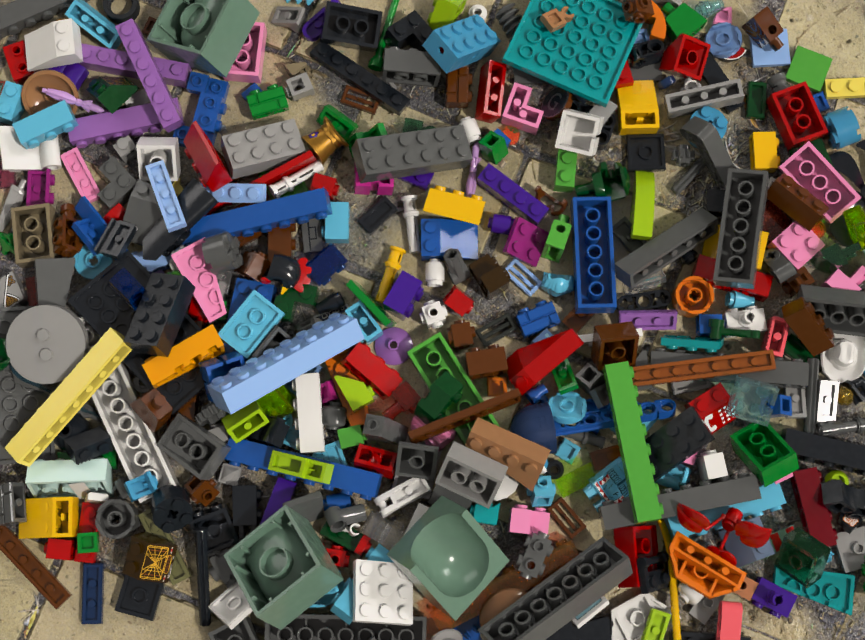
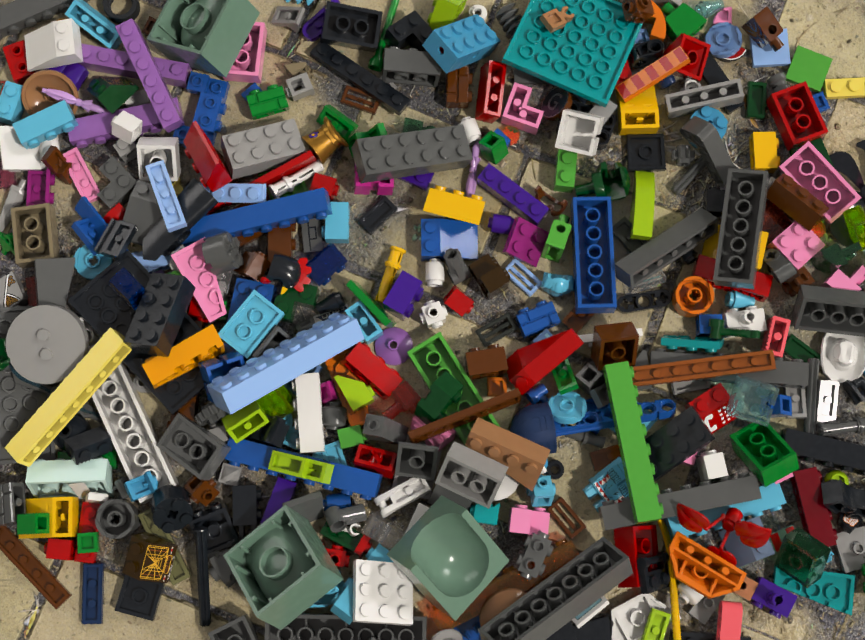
reddish brown brick [52,203,82,258] -> none
reddish brown torso [129,388,173,433] -> none
white tile [208,581,253,630] -> none
white pin [401,195,421,254] -> none
reddish brown brick [446,320,476,350] -> none
medium azure tile [554,438,581,465] -> none
clear neon green panel [554,462,595,498] -> none
medium lavender tile [618,310,677,330] -> none
medium azure piece [654,464,691,491] -> none
reddish brown brick [781,297,835,357] -> none
dark azure brick [823,106,861,150] -> none
clear yellow plate [838,386,853,405] -> none
none -> green brick [17,513,50,535]
none -> reddish brown slope [41,146,72,185]
none -> white brick [111,110,143,145]
none -> tile [615,46,691,103]

